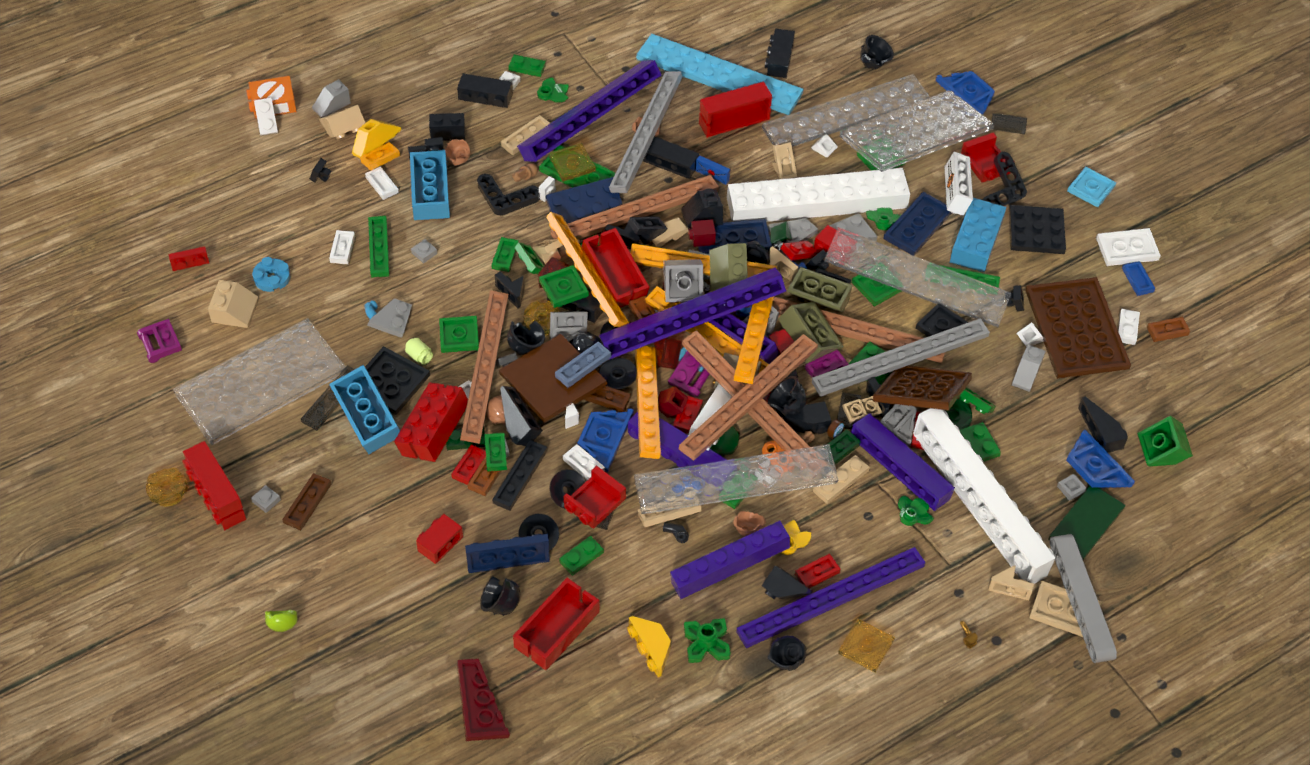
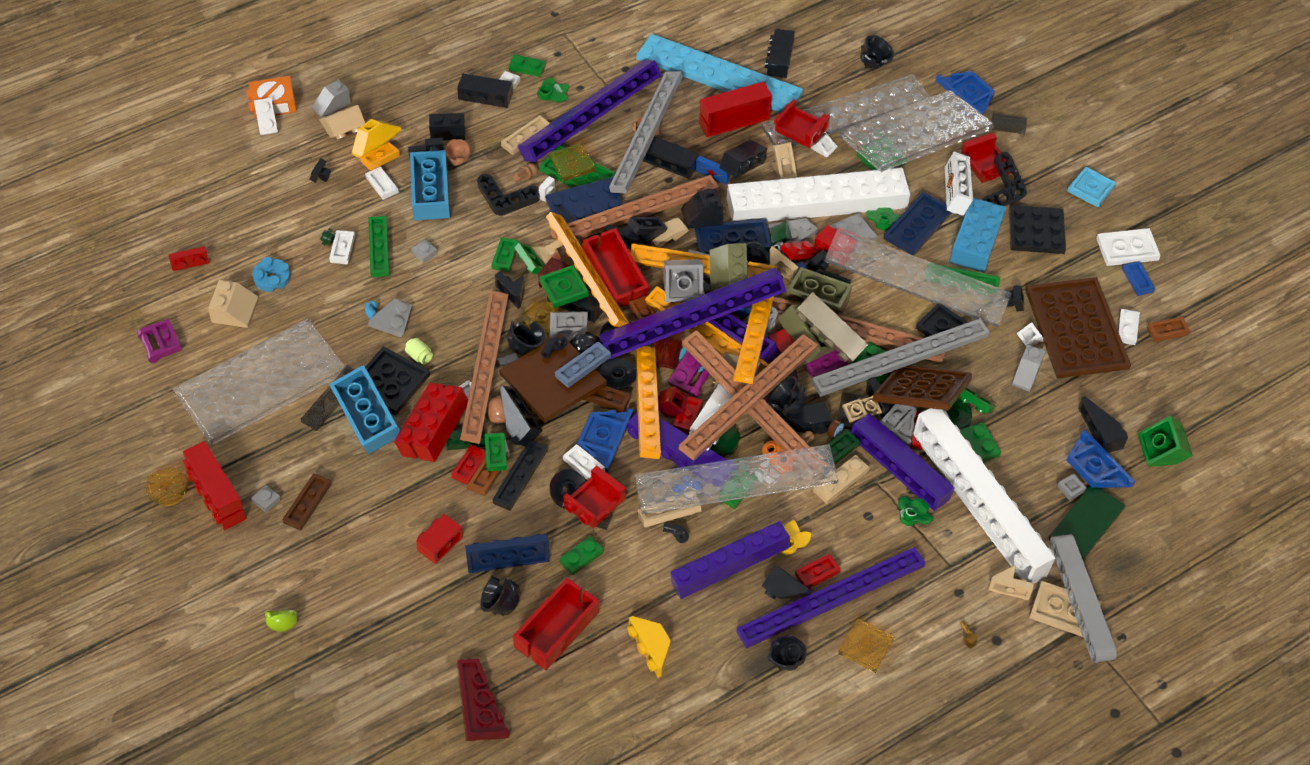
green plate [439,316,479,353] -> none
black dish [518,513,559,551] -> none
white slope [565,403,579,429] -> none
green plant [684,618,730,663] -> none
dark red brick [688,219,716,247] -> none
nougat hair [733,511,766,537] -> none
green plate [851,262,904,307] -> none
none -> dark green plate [320,228,336,246]
none -> black arm [541,337,568,358]
none -> black brick [719,139,768,178]
none -> red panel [774,99,830,149]
none -> slope [794,292,868,363]

